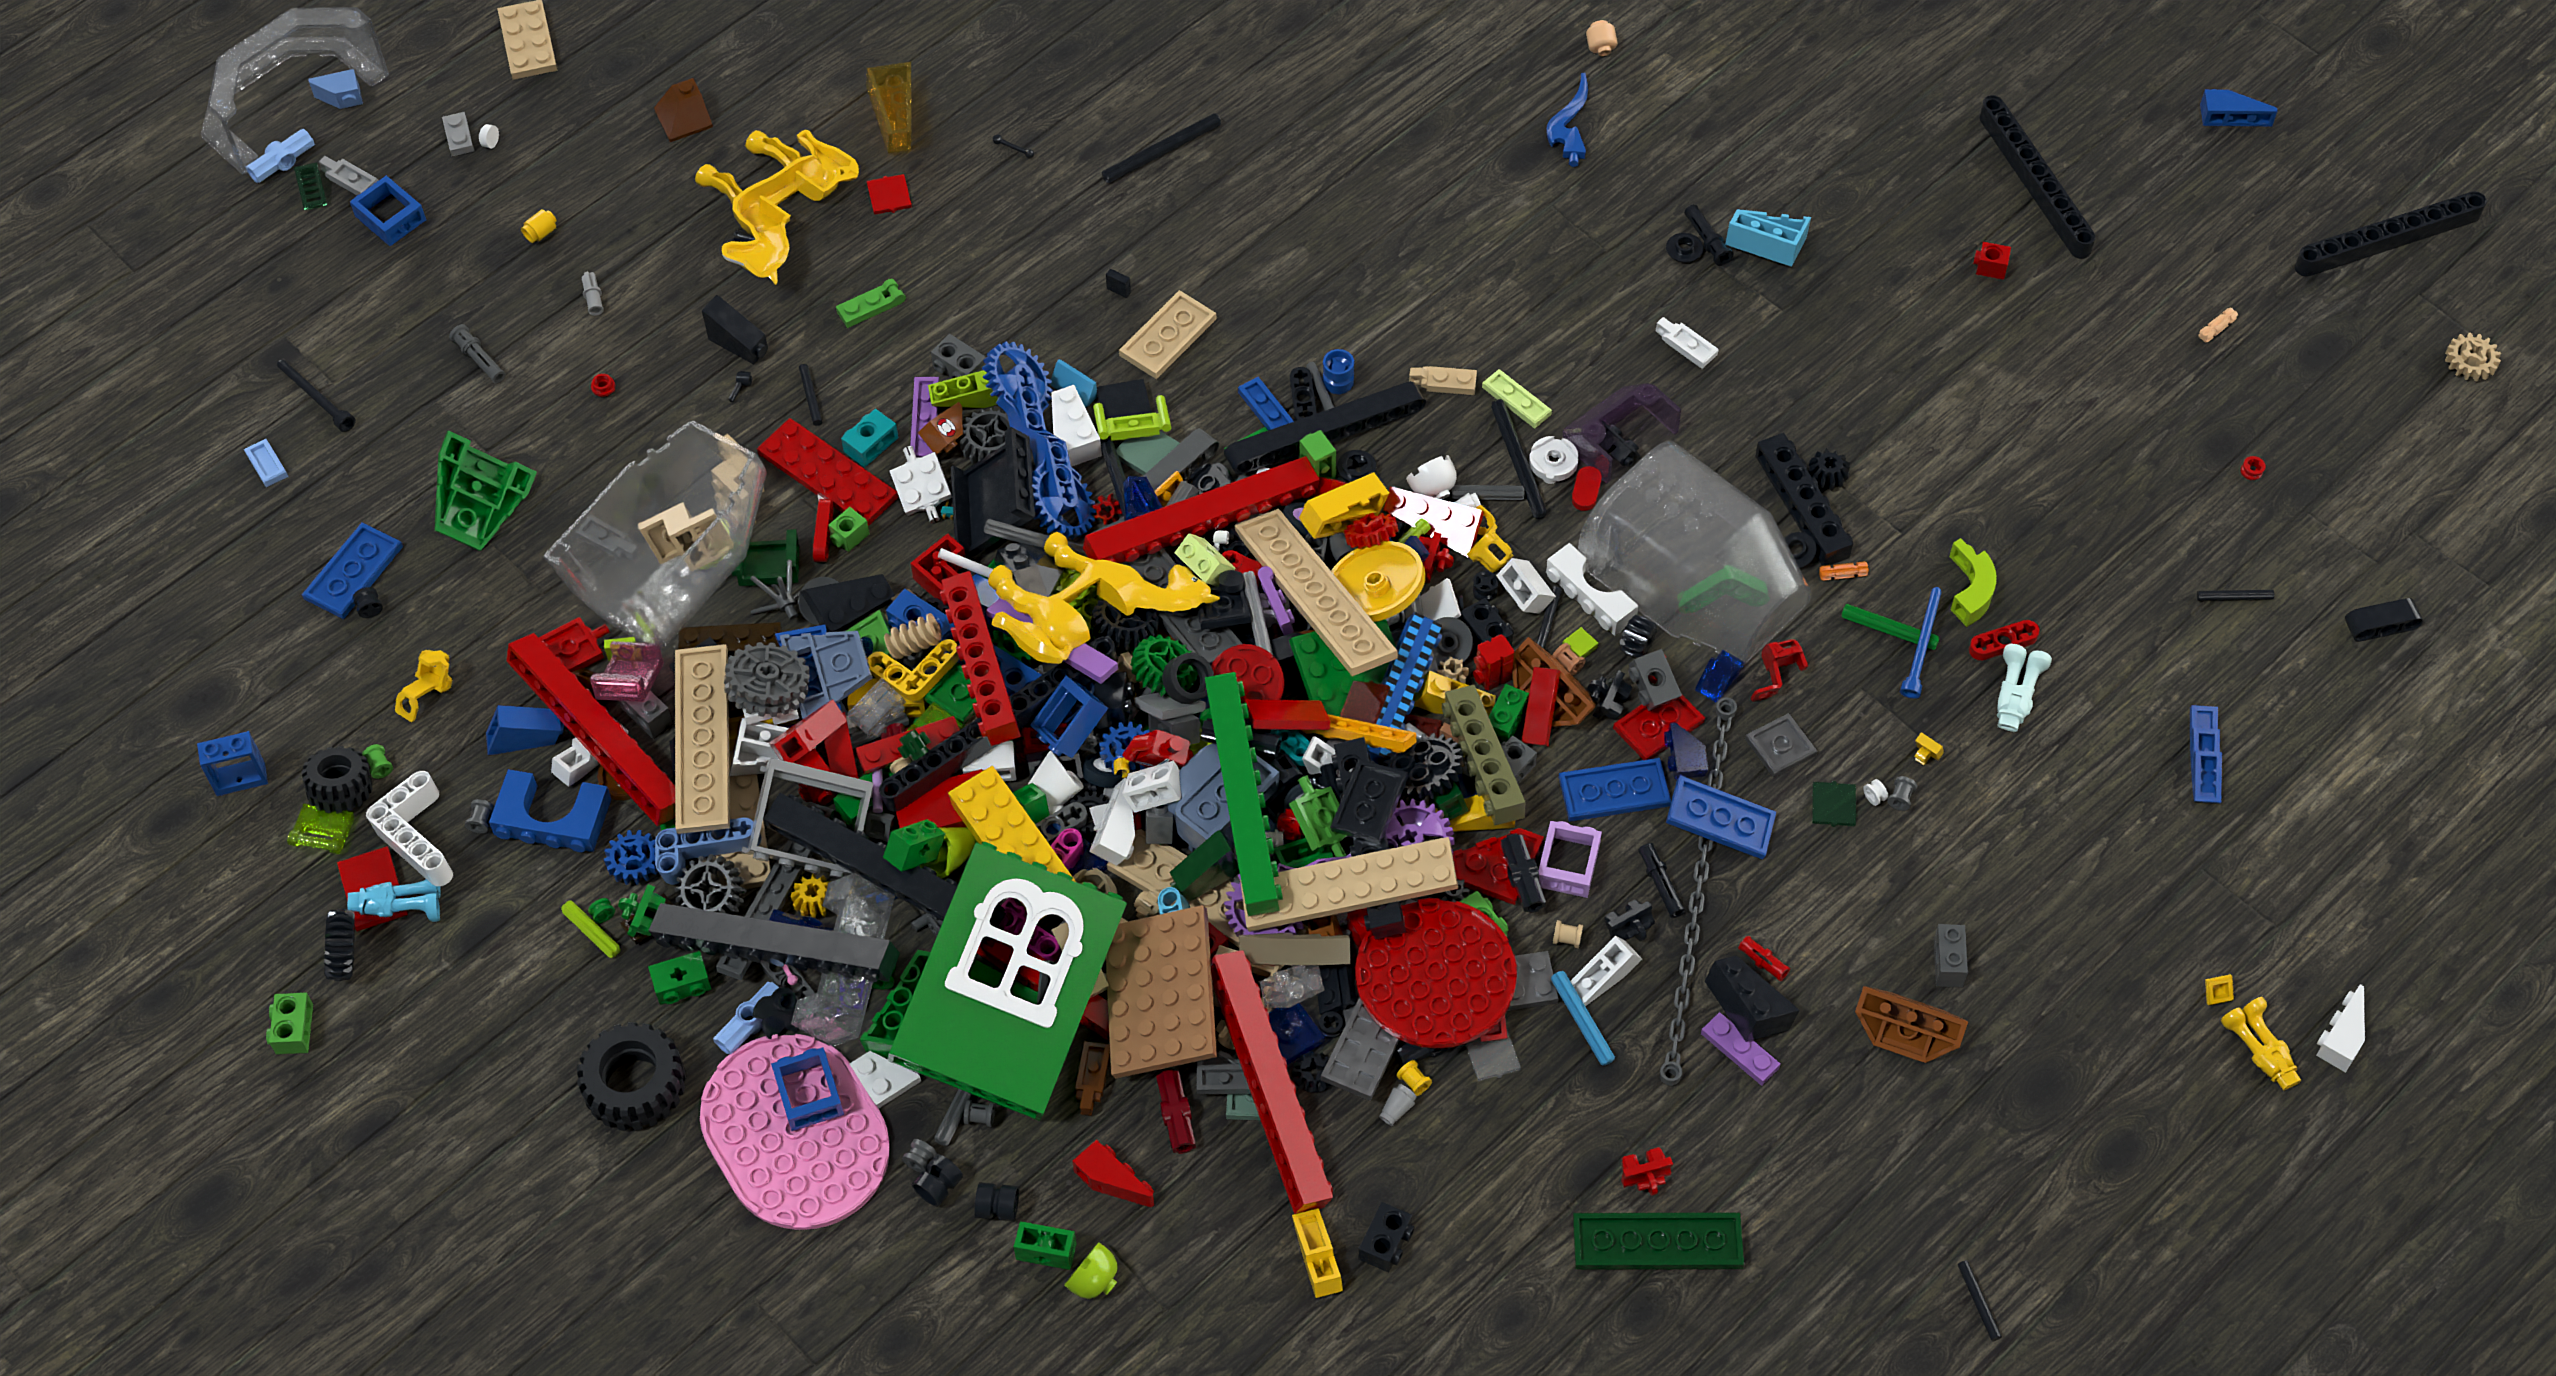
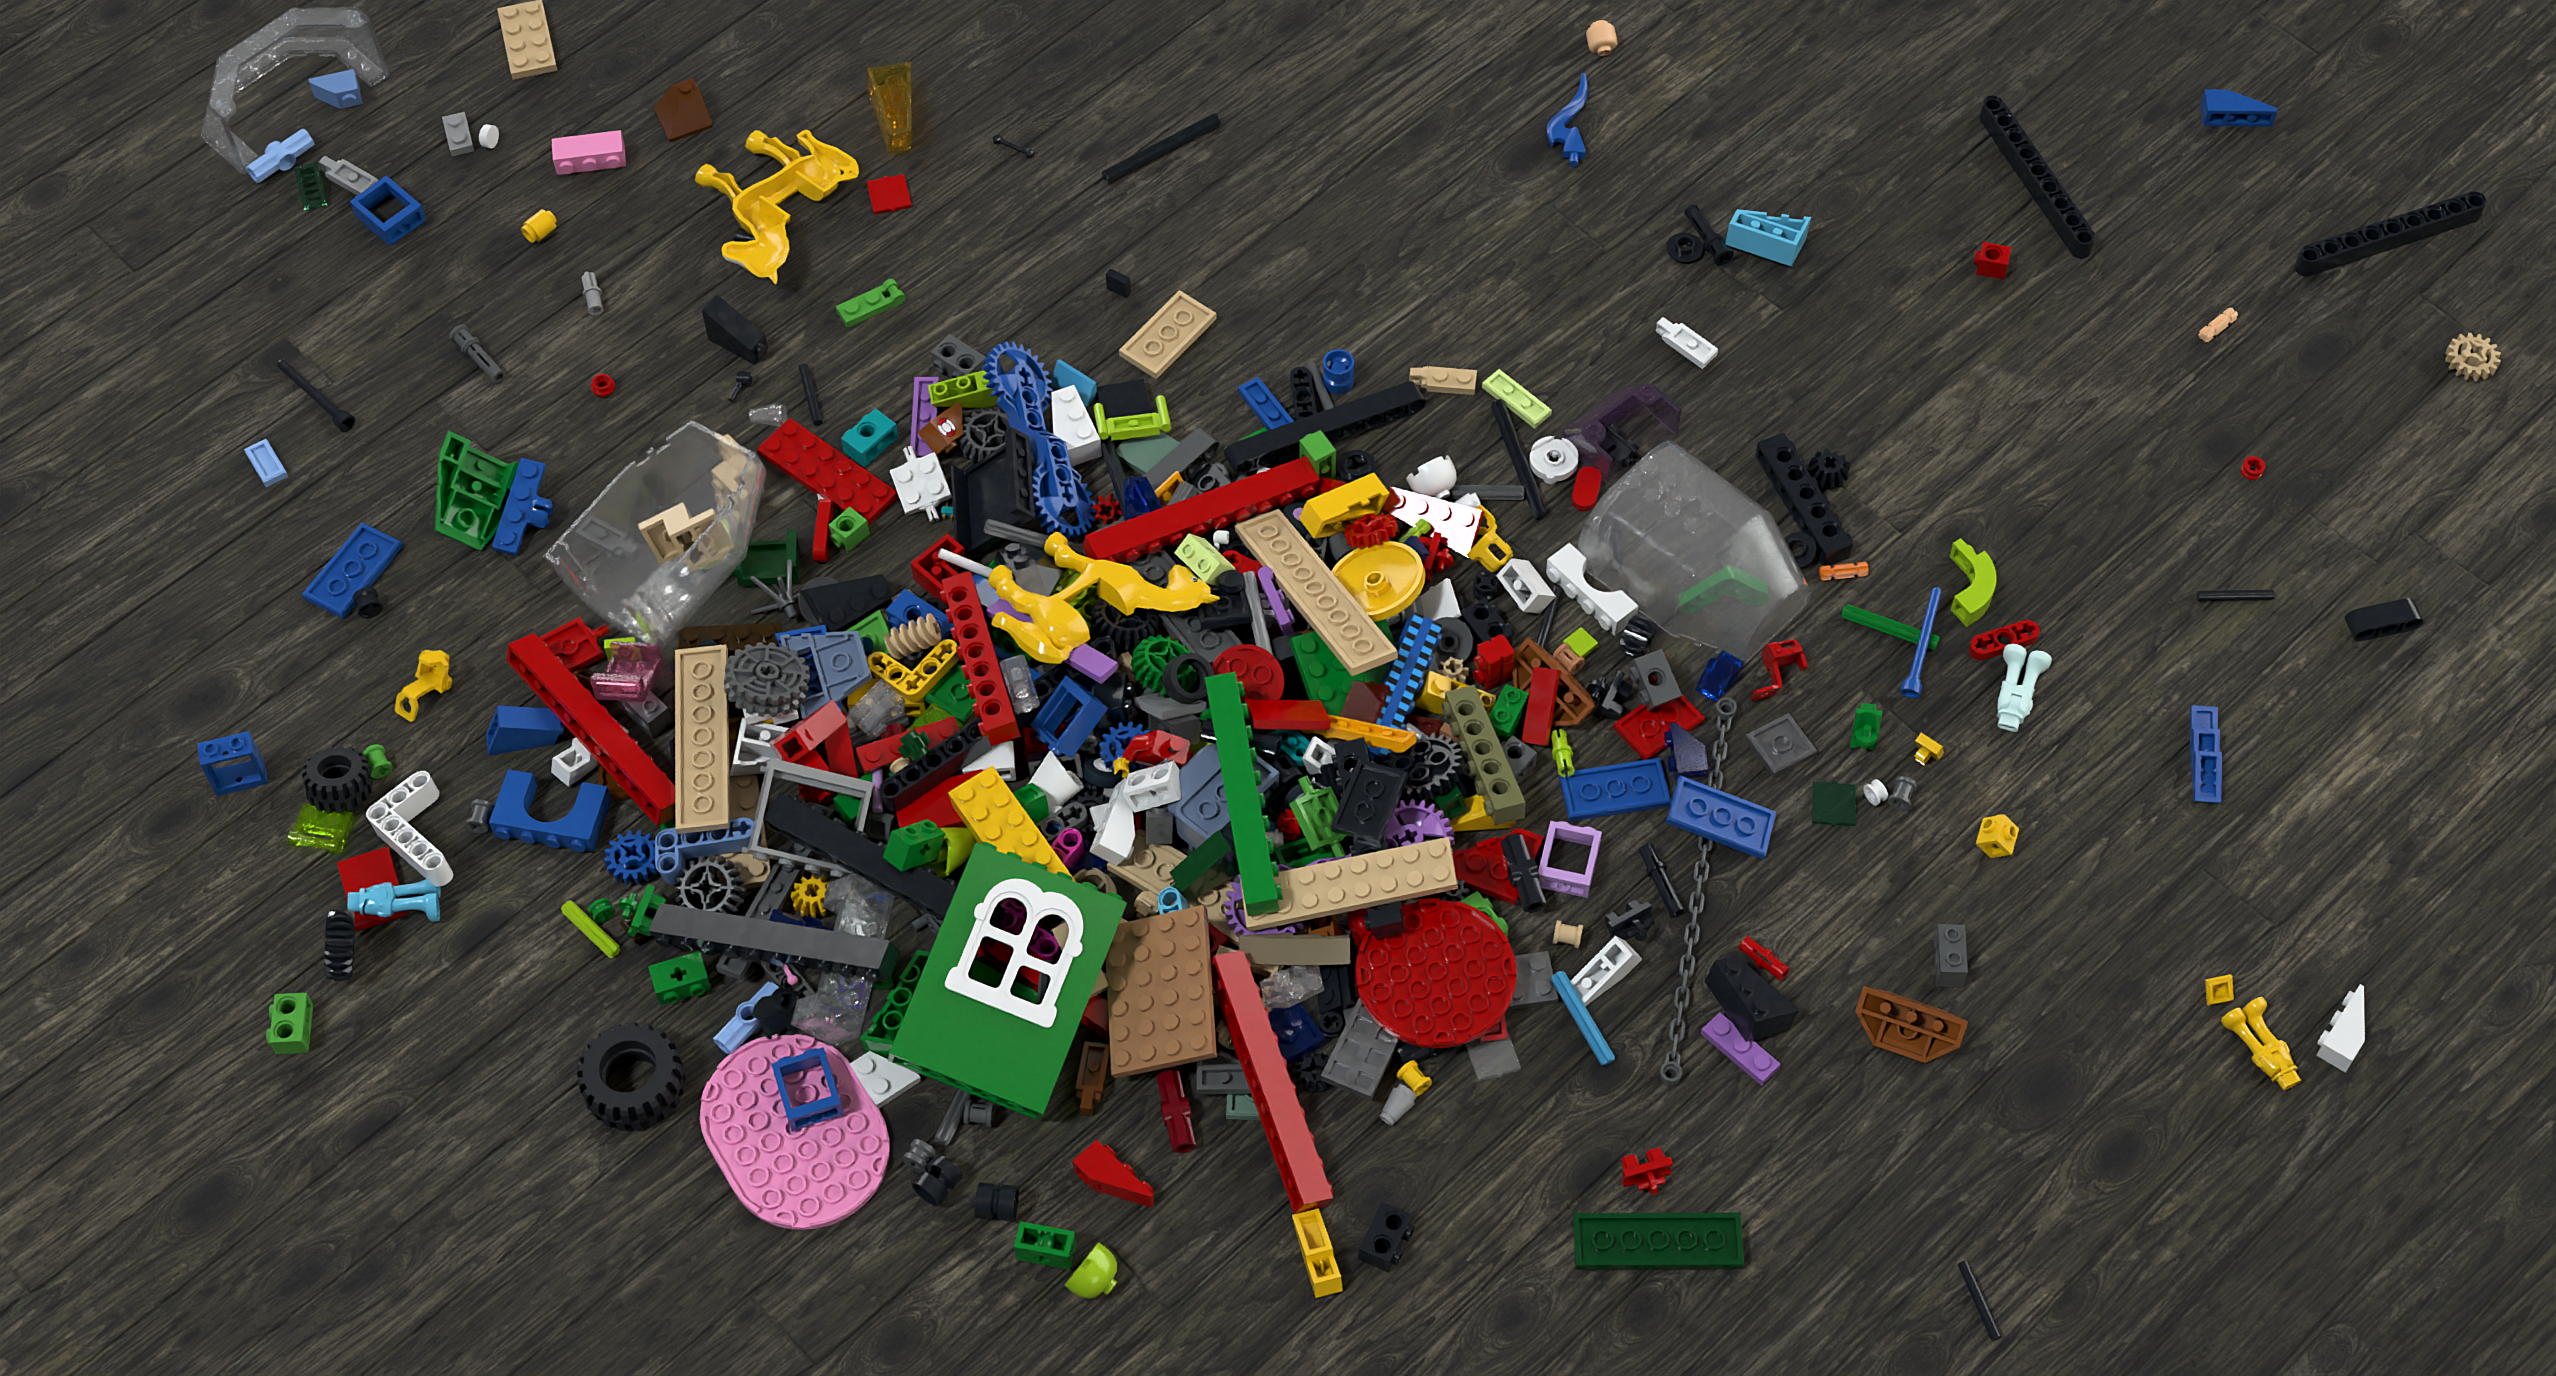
none -> blue plate [492,458,553,556]
none -> bright pink brick [552,130,626,175]
none -> clear cone [749,402,787,426]
none -> clear brick [1000,654,1040,713]
none -> lime pin [1550,729,1575,777]
none -> green hips [1850,703,1882,751]
none -> yellow brick [1976,814,2019,858]

